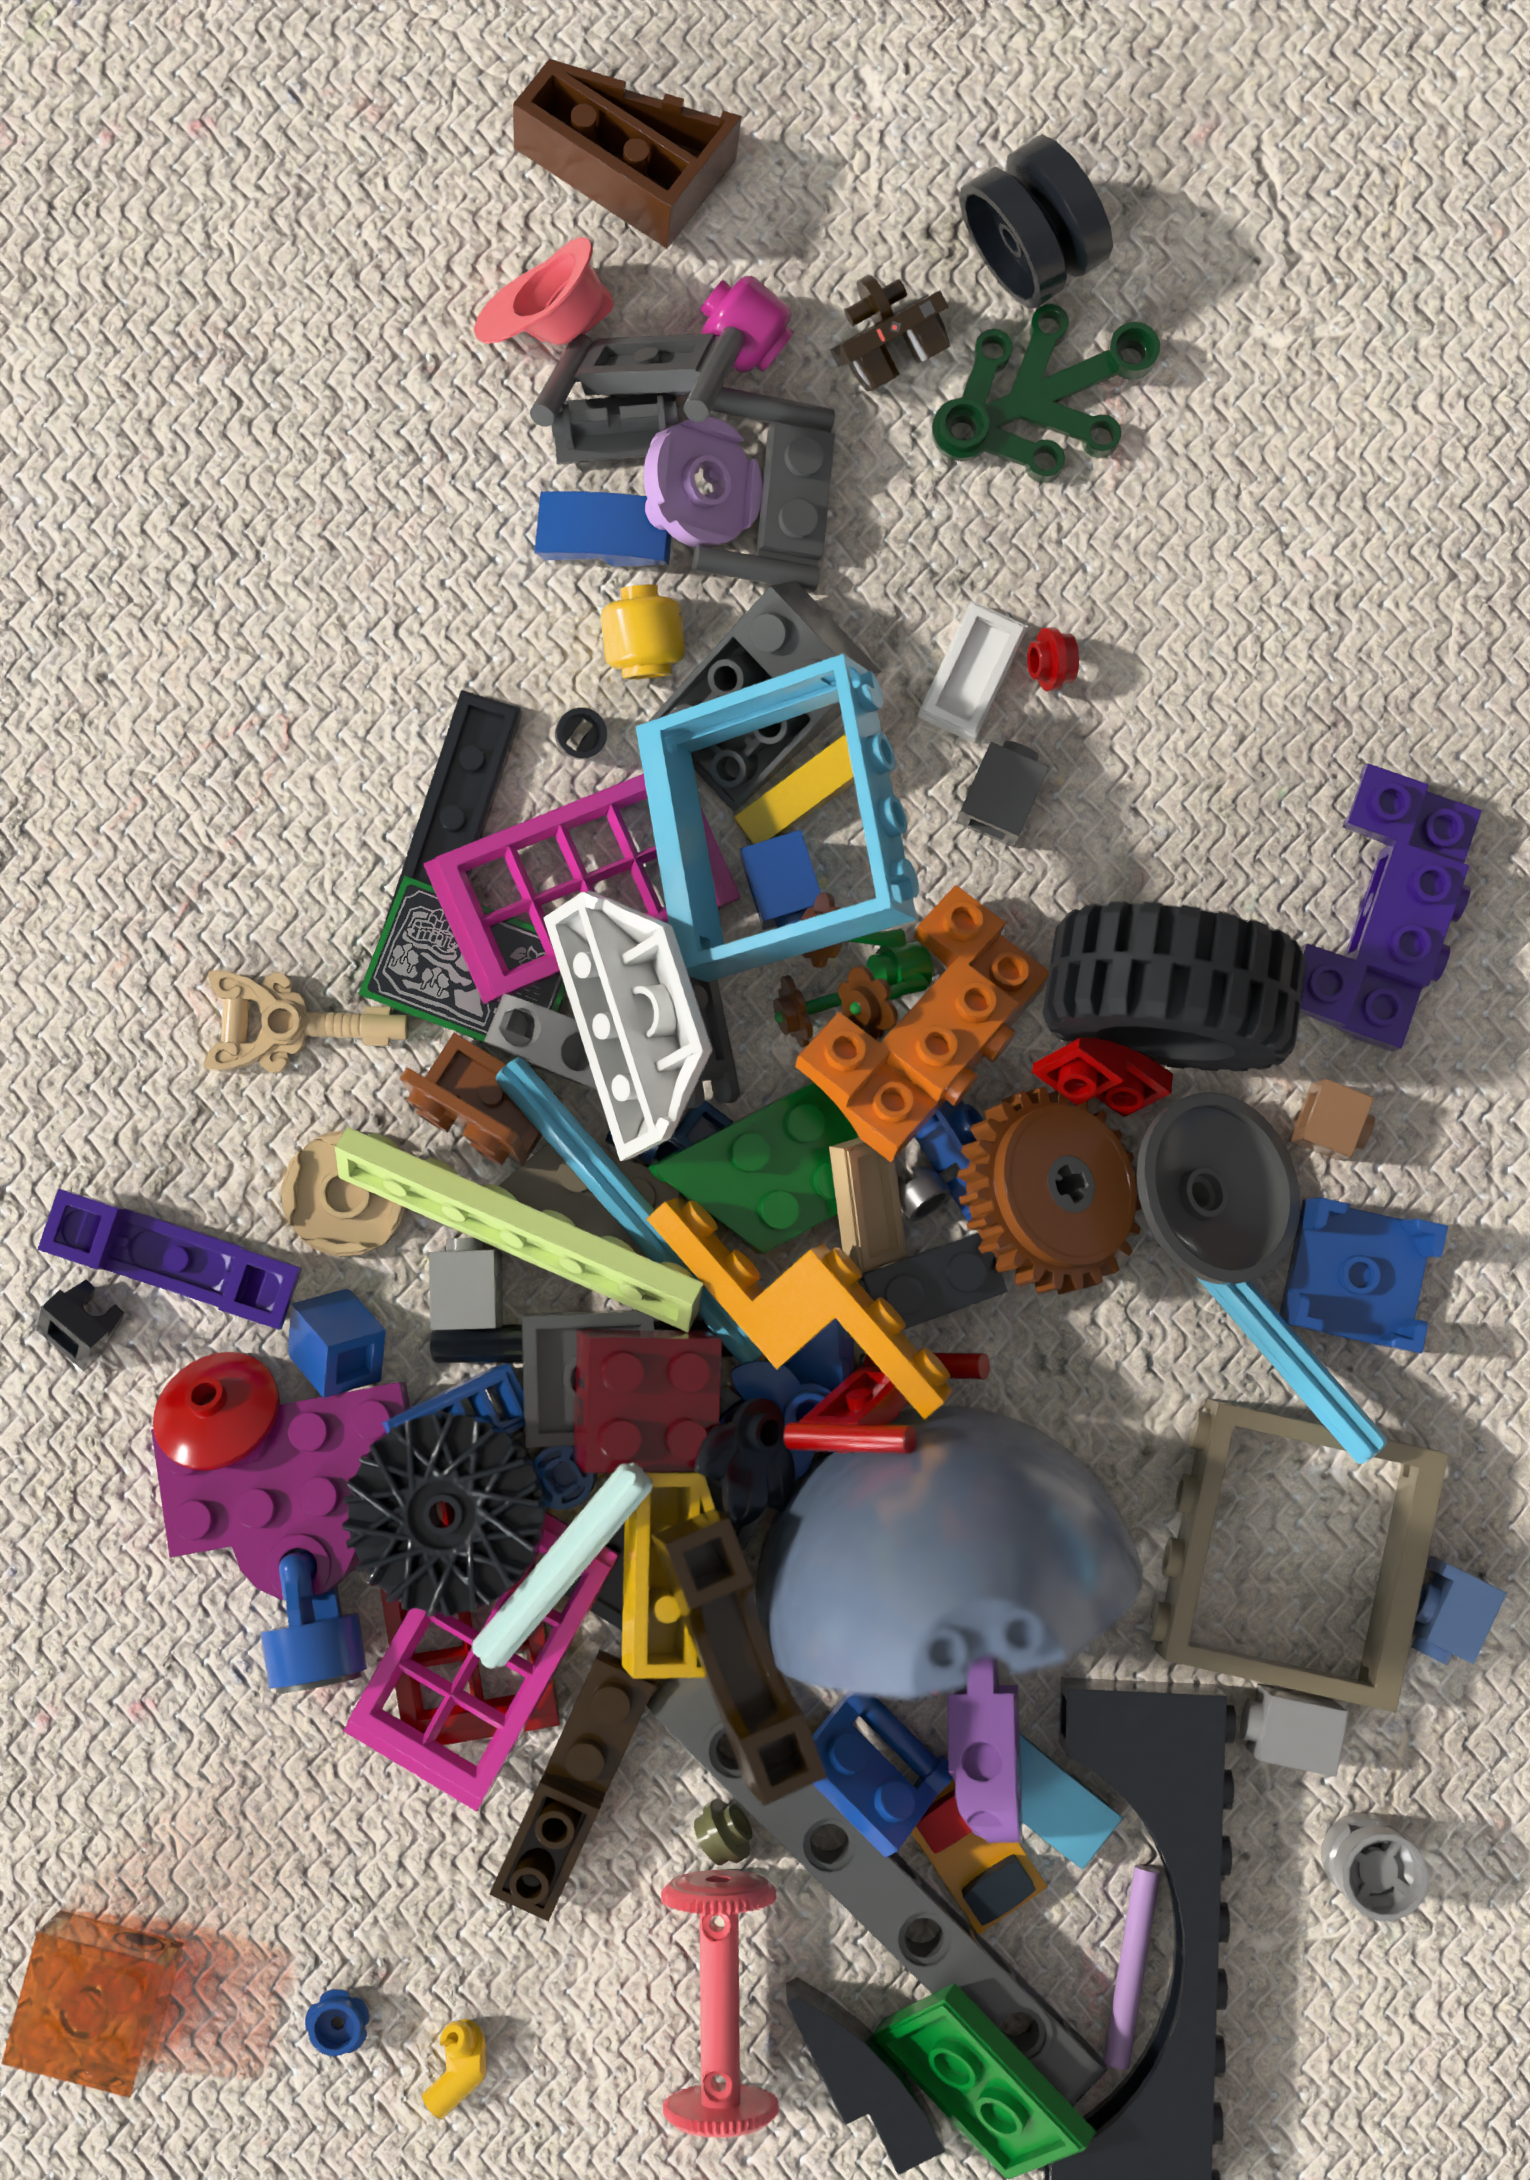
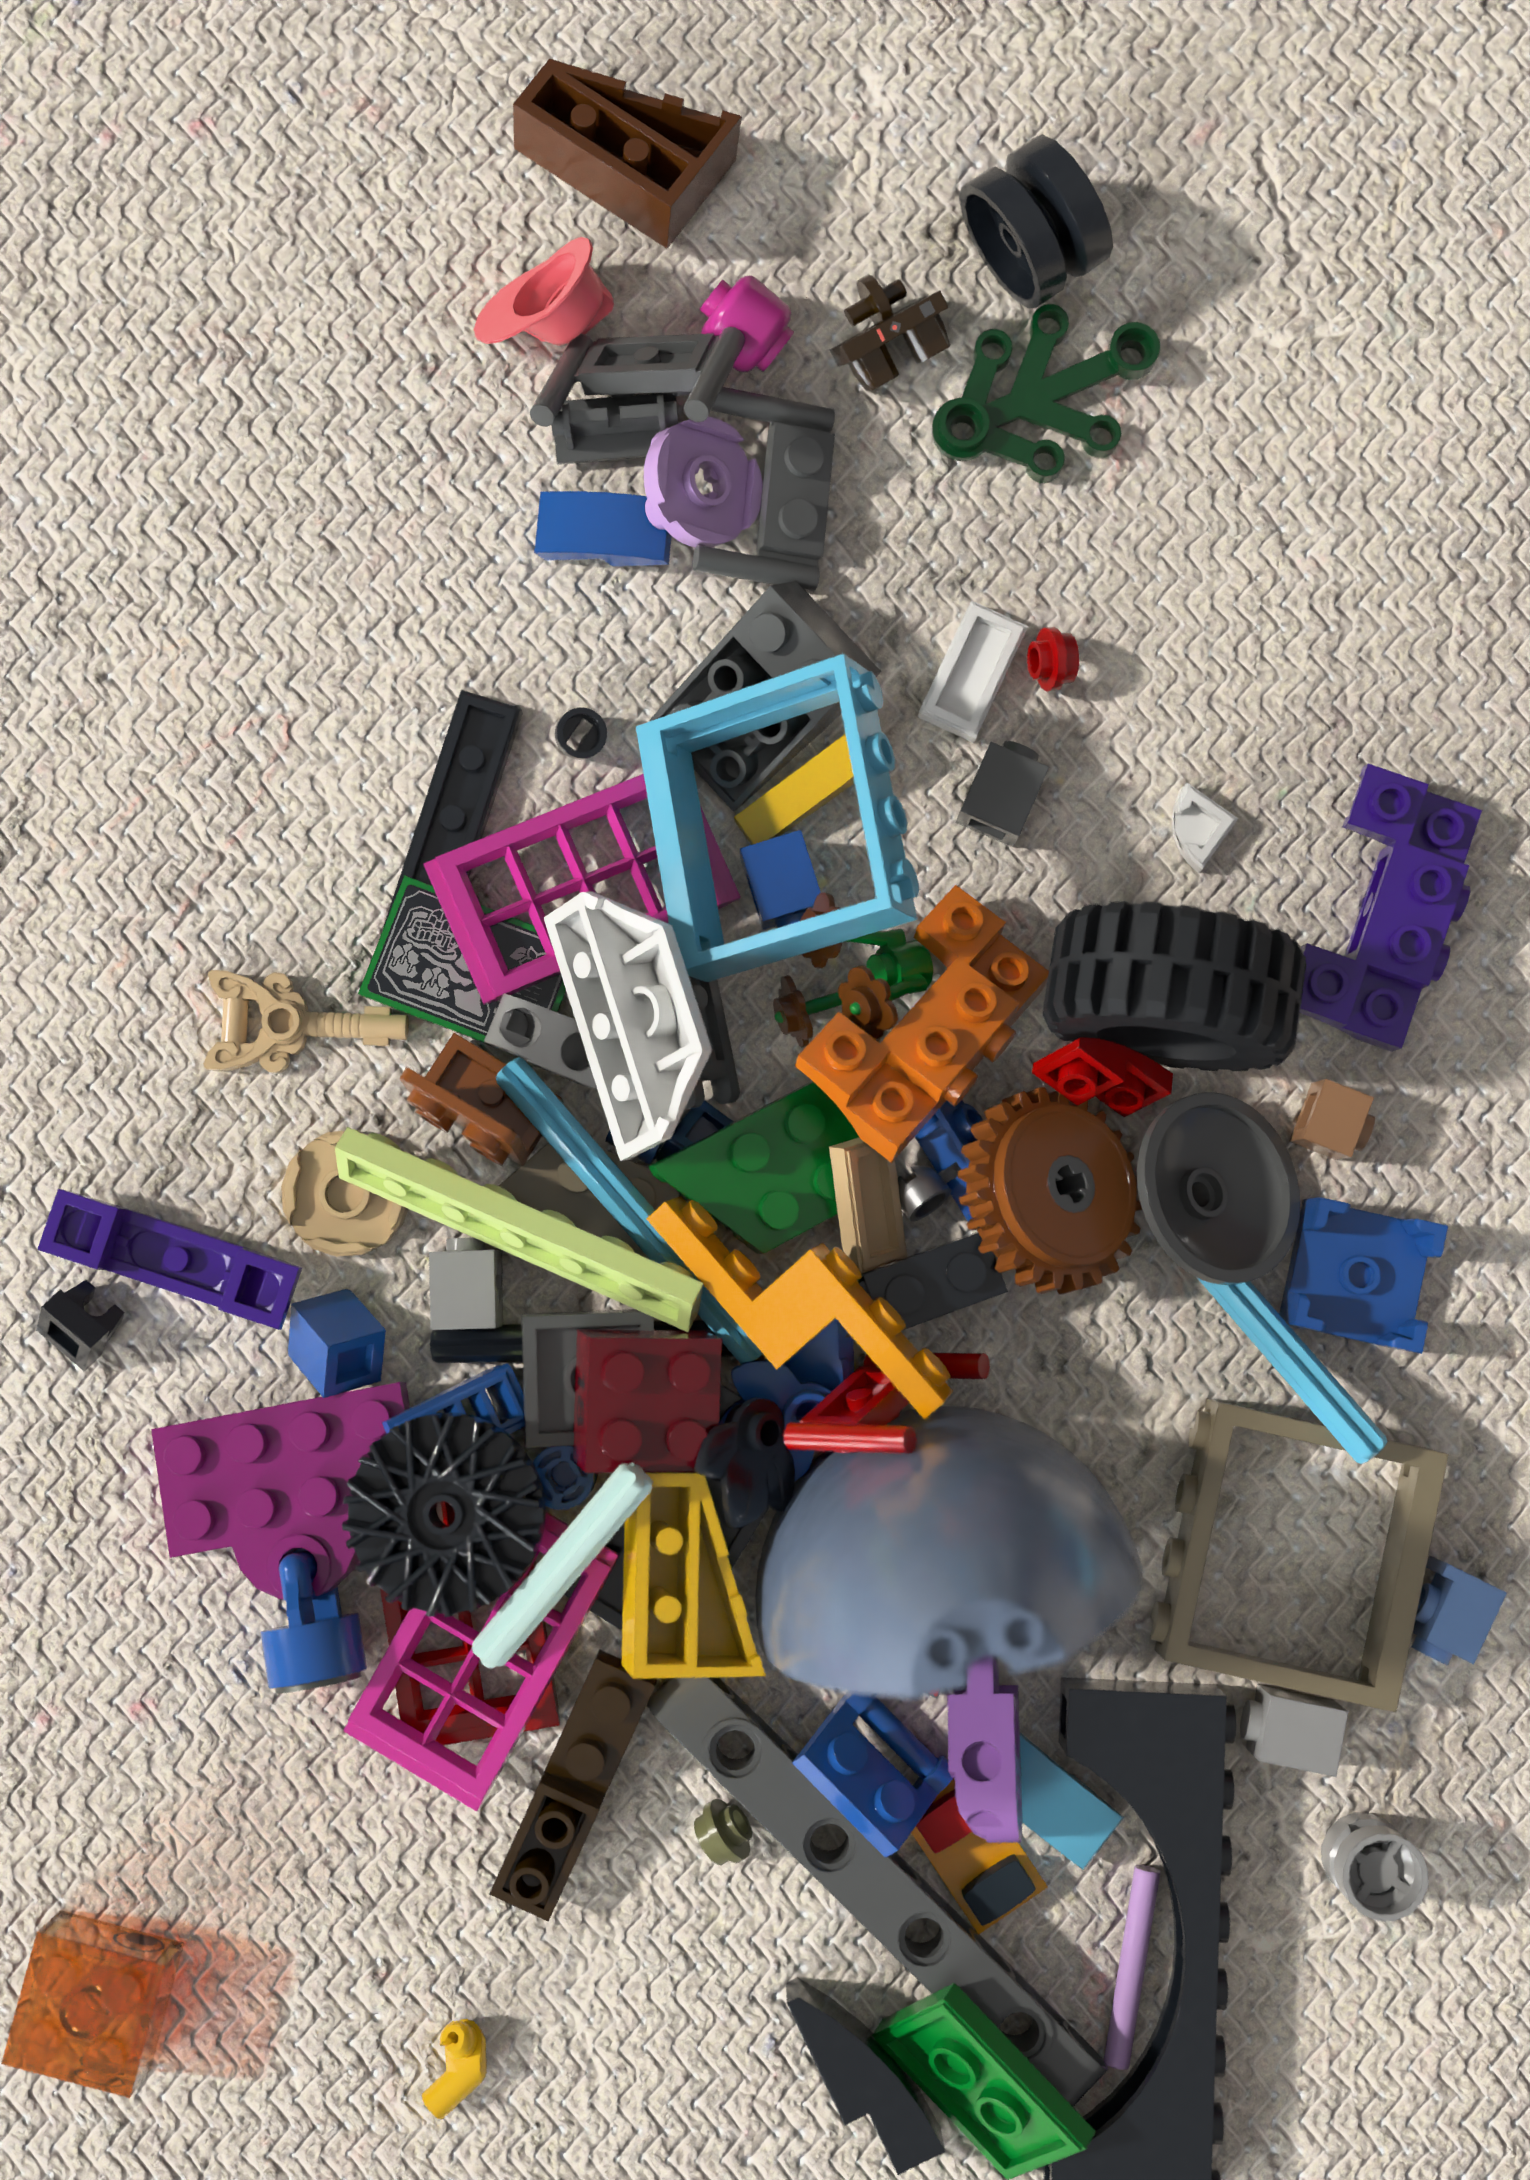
red dish [153,1352,280,1471] -> none
blue plate [305,1989,370,2056] -> none
yellow head [601,584,685,680] -> none
dark brown arch [652,1509,827,1806] -> none
coral hose [661,1870,779,2137] -> none
none -> white tile [1172,783,1238,873]

